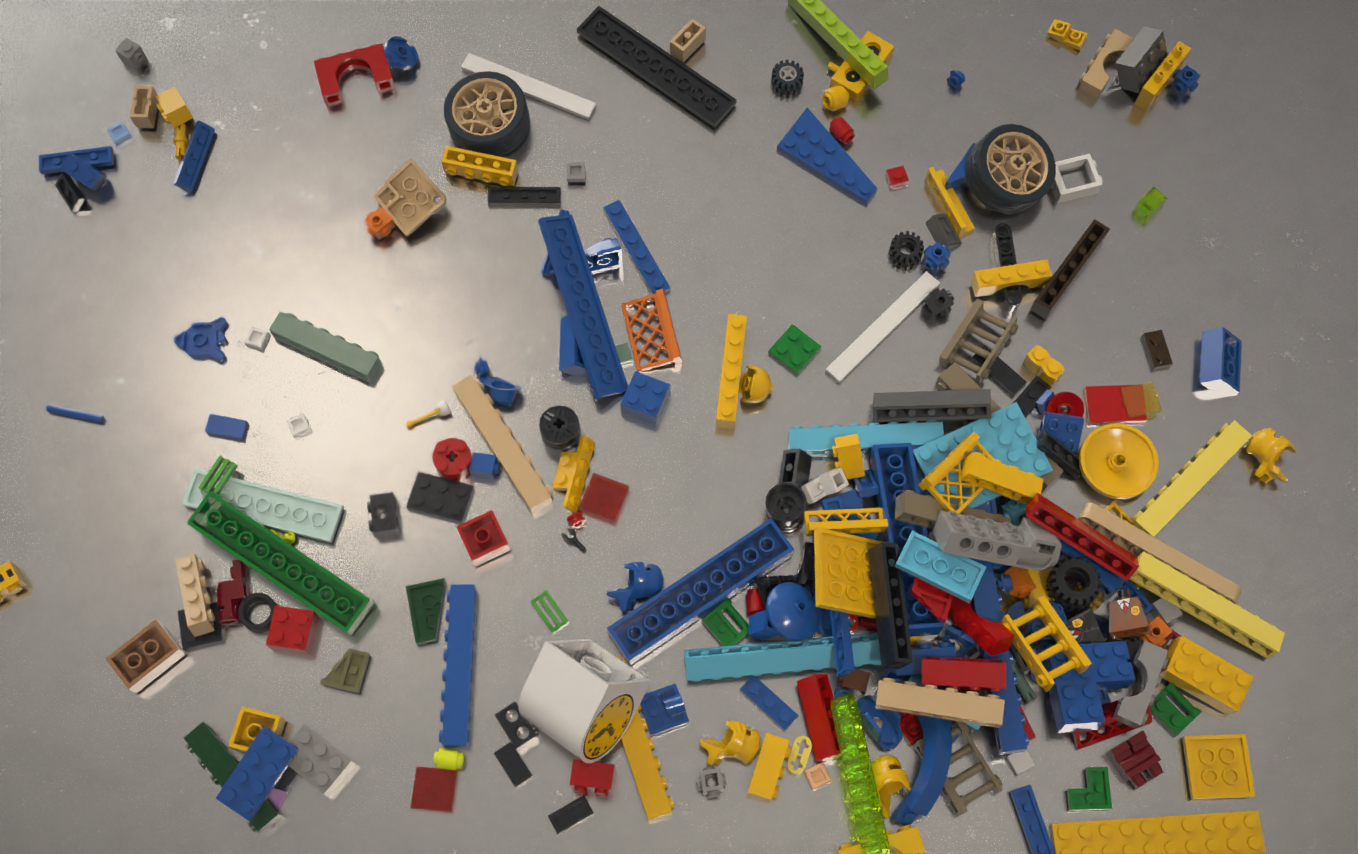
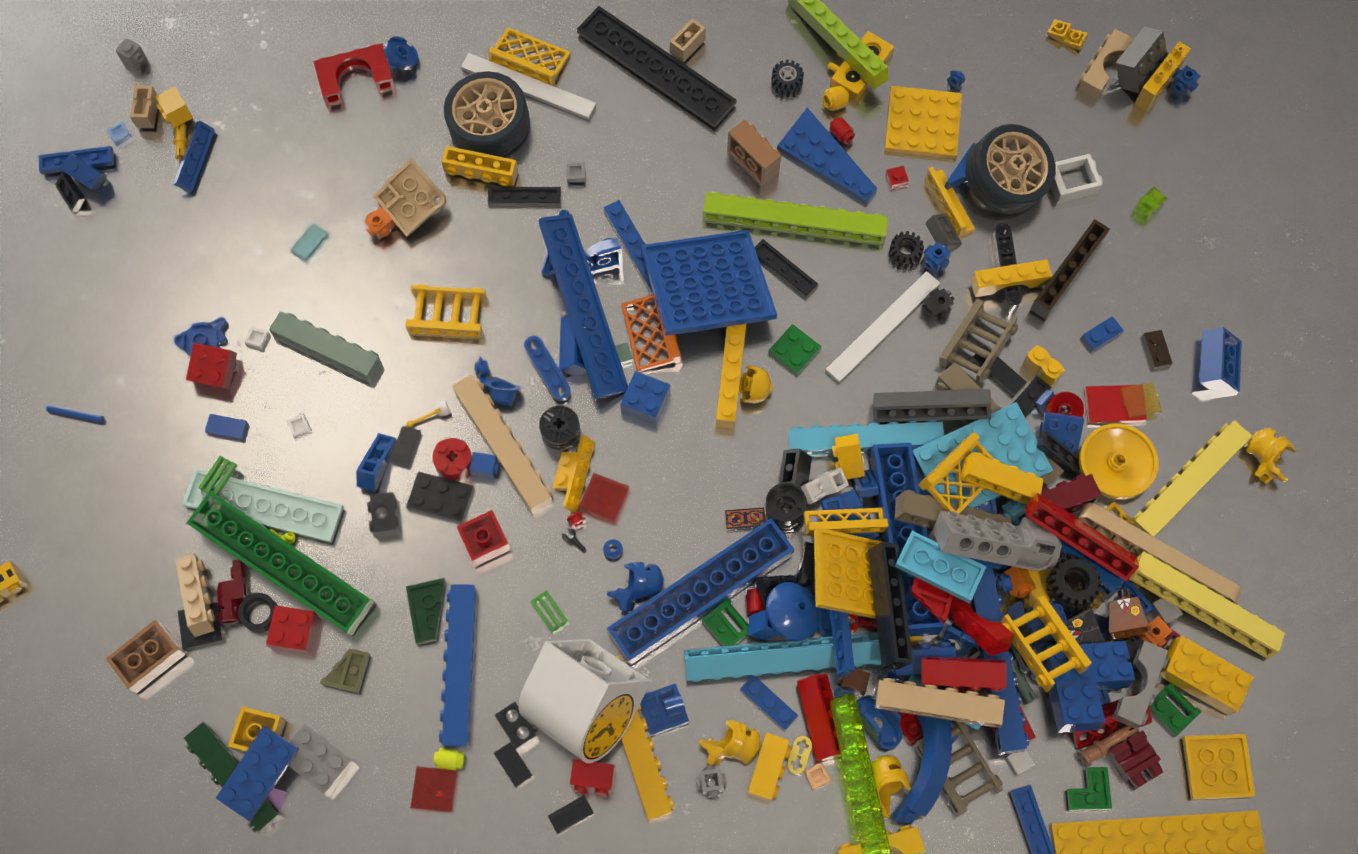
none -> red brick [185,343,237,390]
none -> clear light blue tile [290,223,329,262]
none -> blue slope [356,433,396,492]
none -> black tile [390,426,421,467]
none -> yellow fence [405,284,487,338]
none -> yellow fence [488,27,571,86]
none -> blue plate [524,336,571,401]
none -> blue plate [603,539,623,559]
none -> blue plate [641,230,777,336]
none -> lime brick [703,192,888,244]
none -> tile [725,507,765,531]
none -> medium nougat brick [727,119,781,186]
none -> black tile [755,239,818,299]
none -> yellow plate [884,86,962,159]
none -> dark red brick [1041,474,1102,514]
none -> nougat pin [1078,725,1139,766]
none -> blue plate [1081,316,1124,352]

